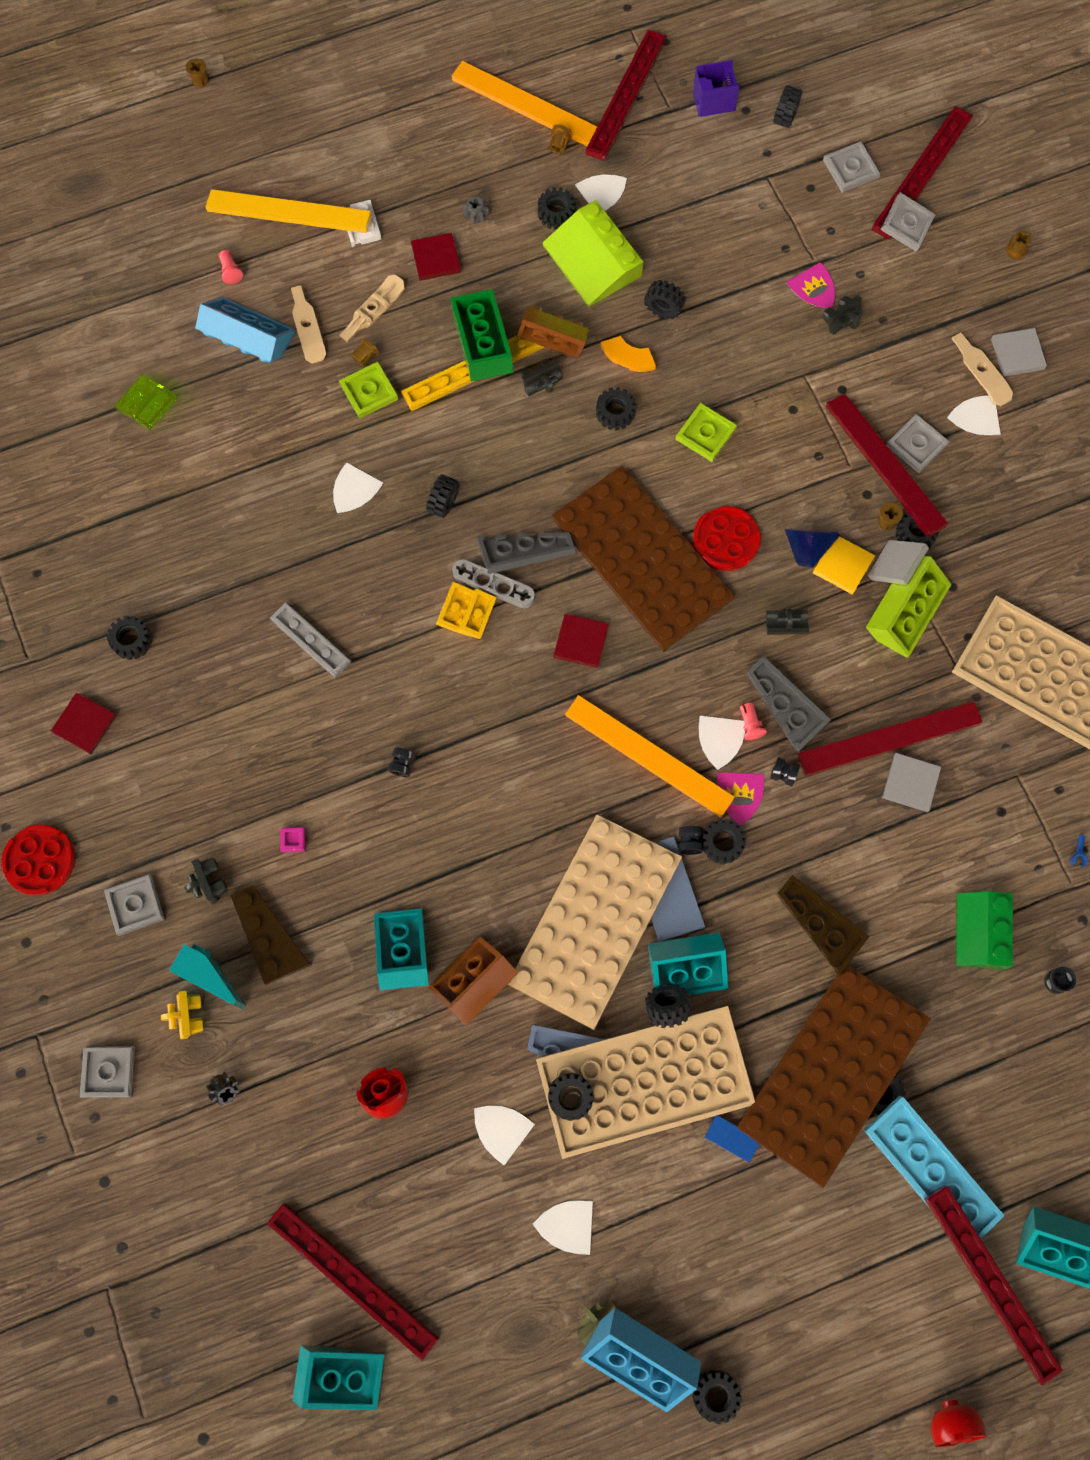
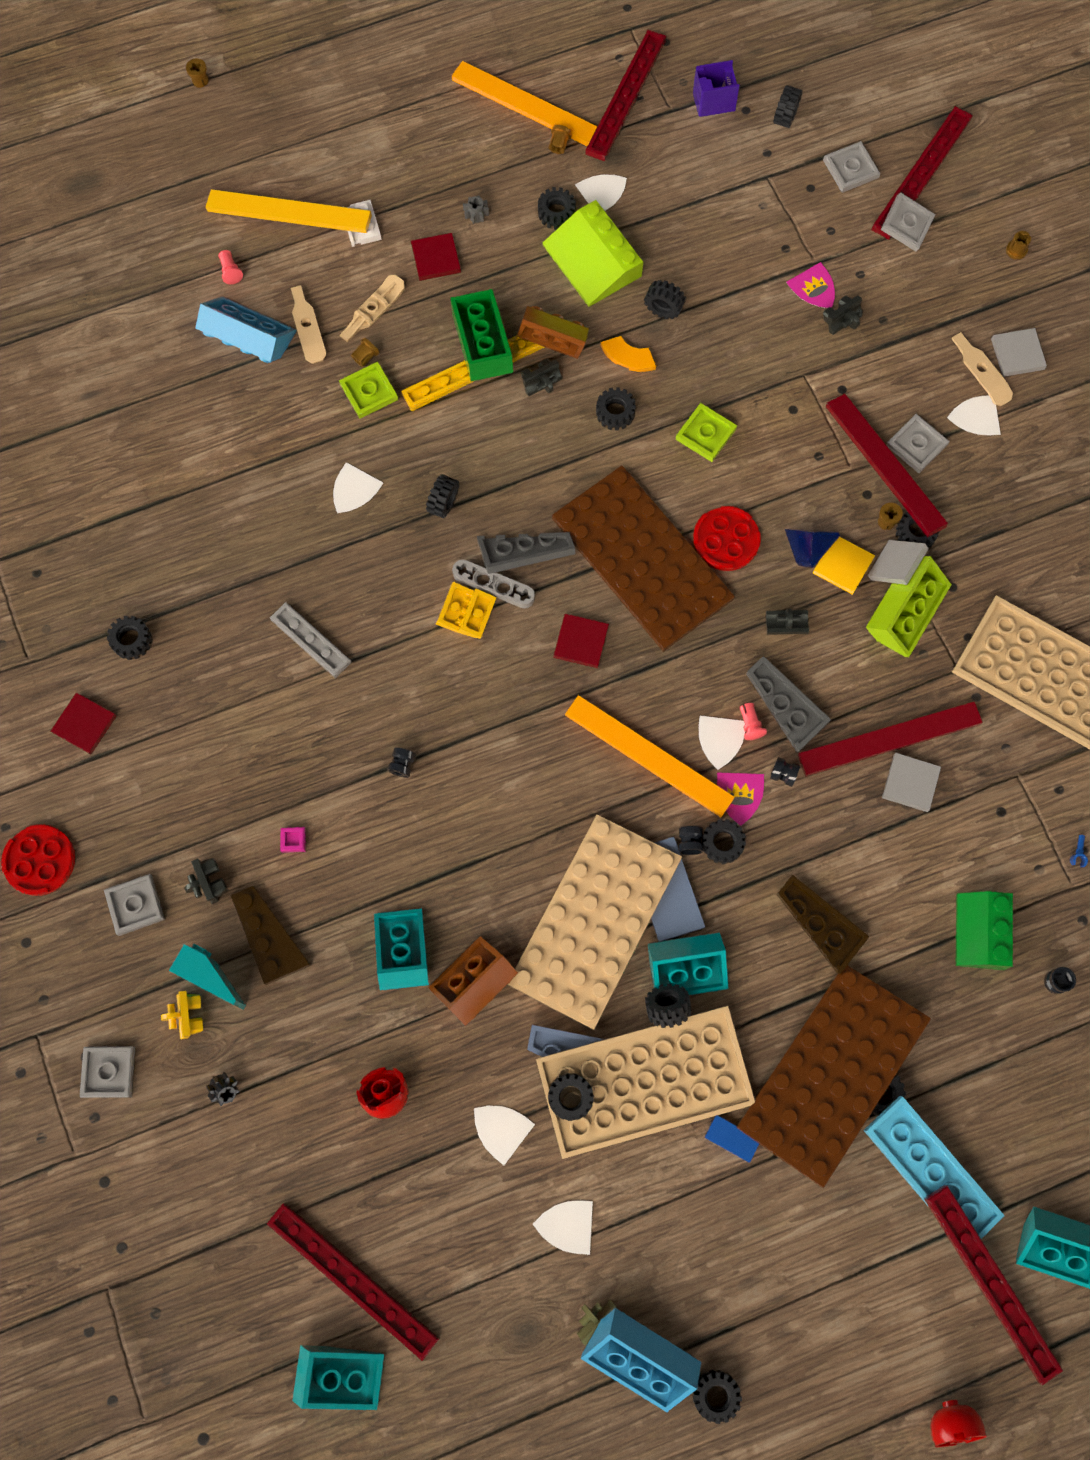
clear neon green slope [114,374,178,430] -> none

